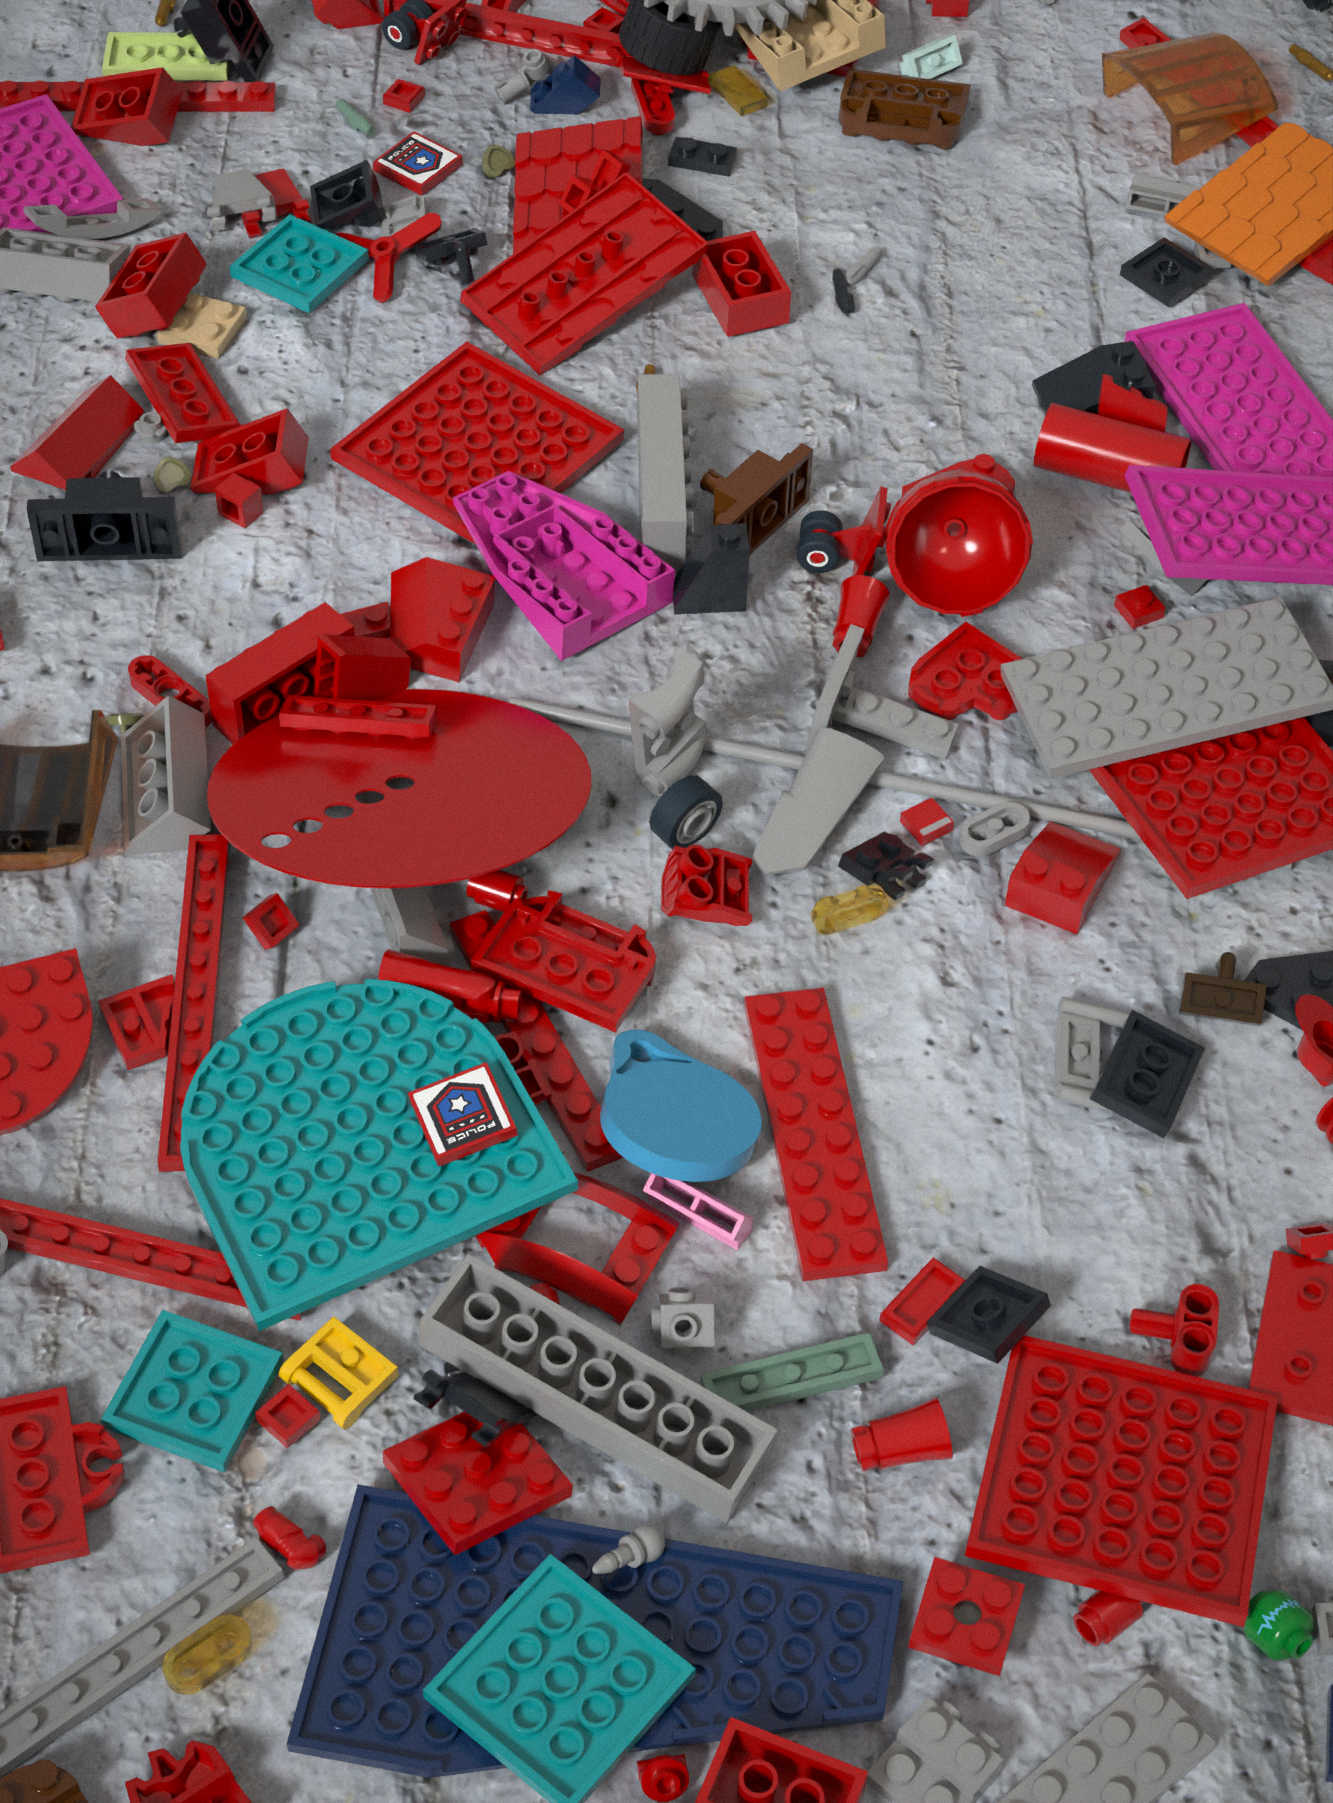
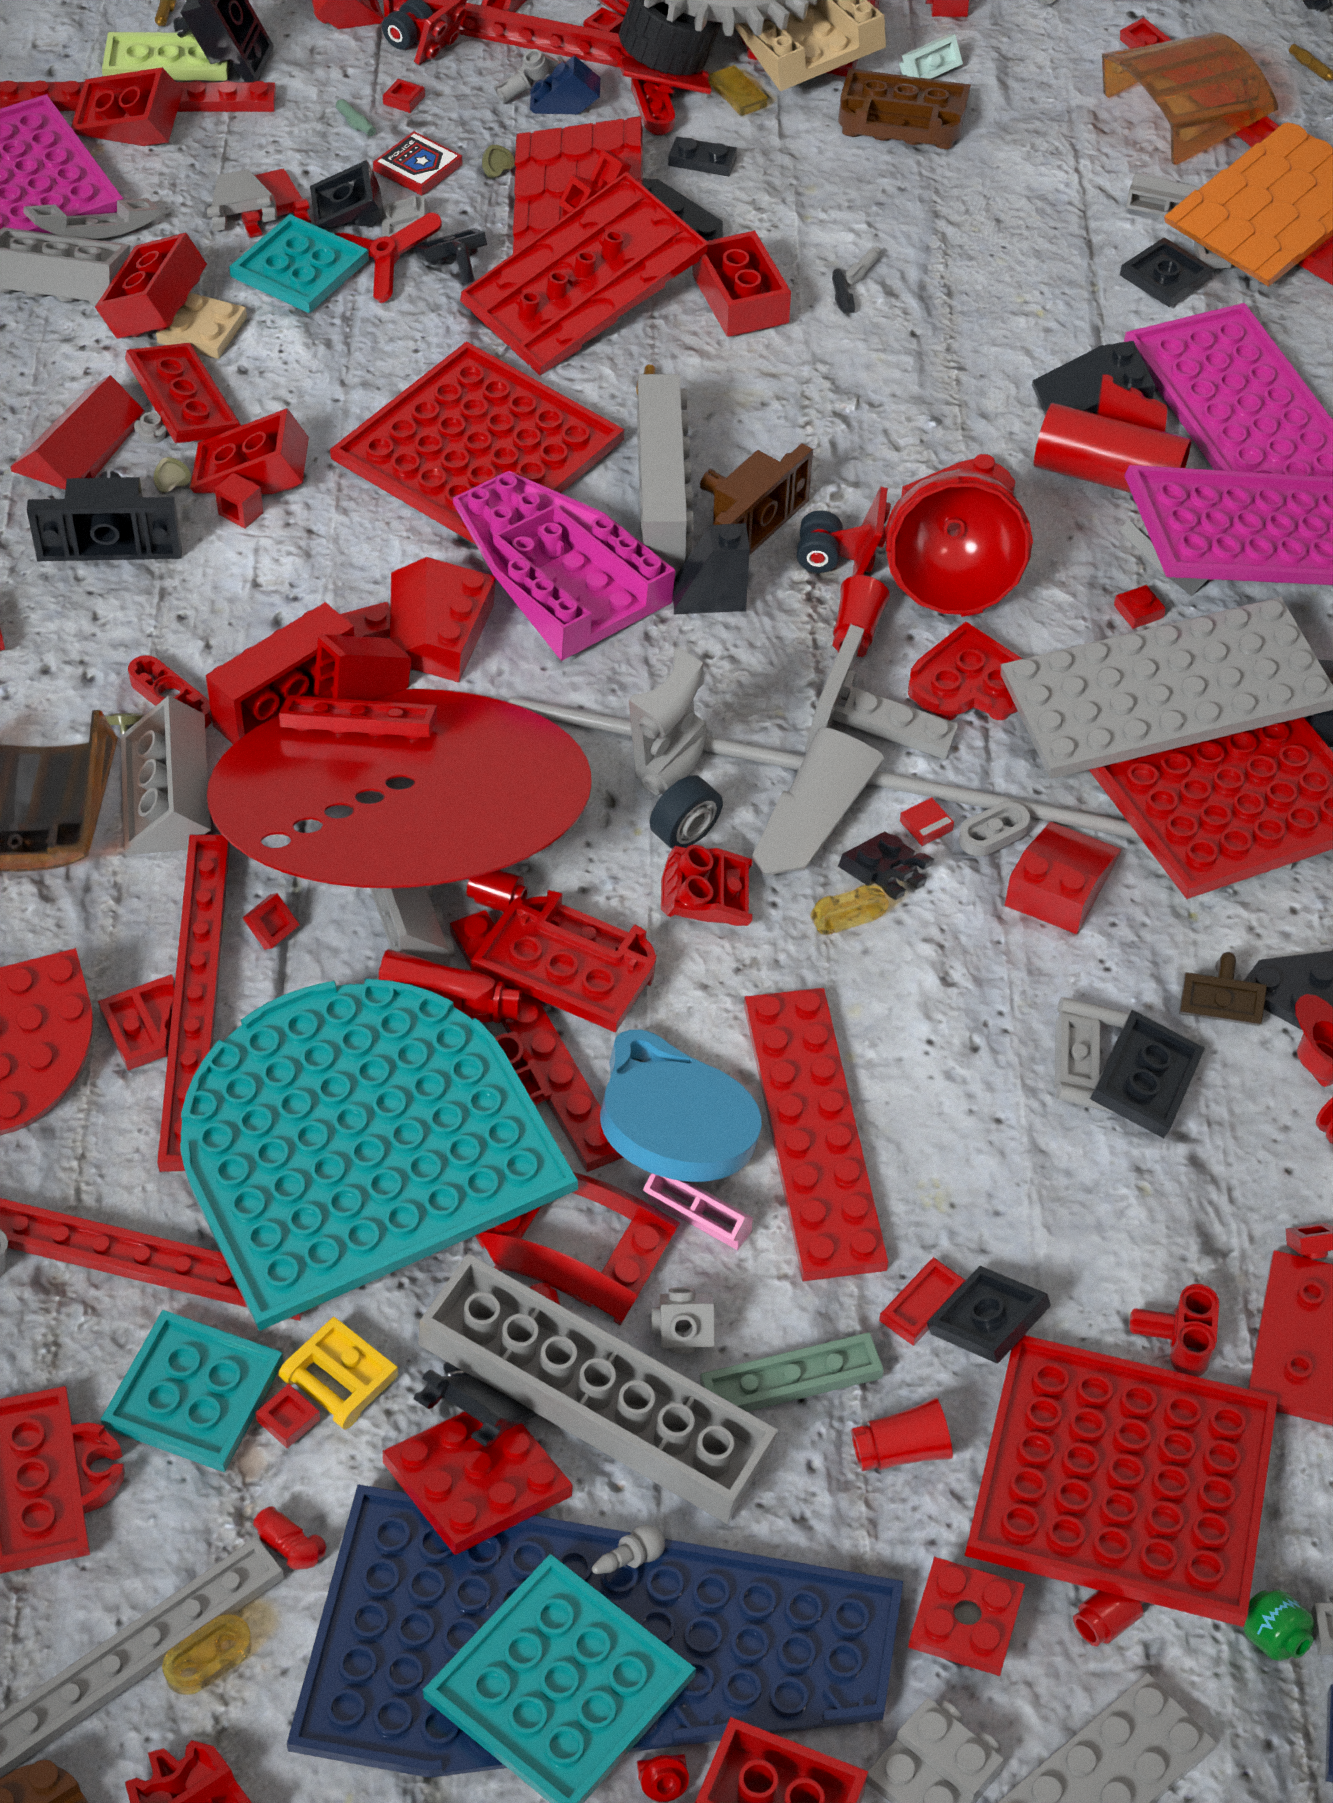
tile [407,1062,518,1166] -> none

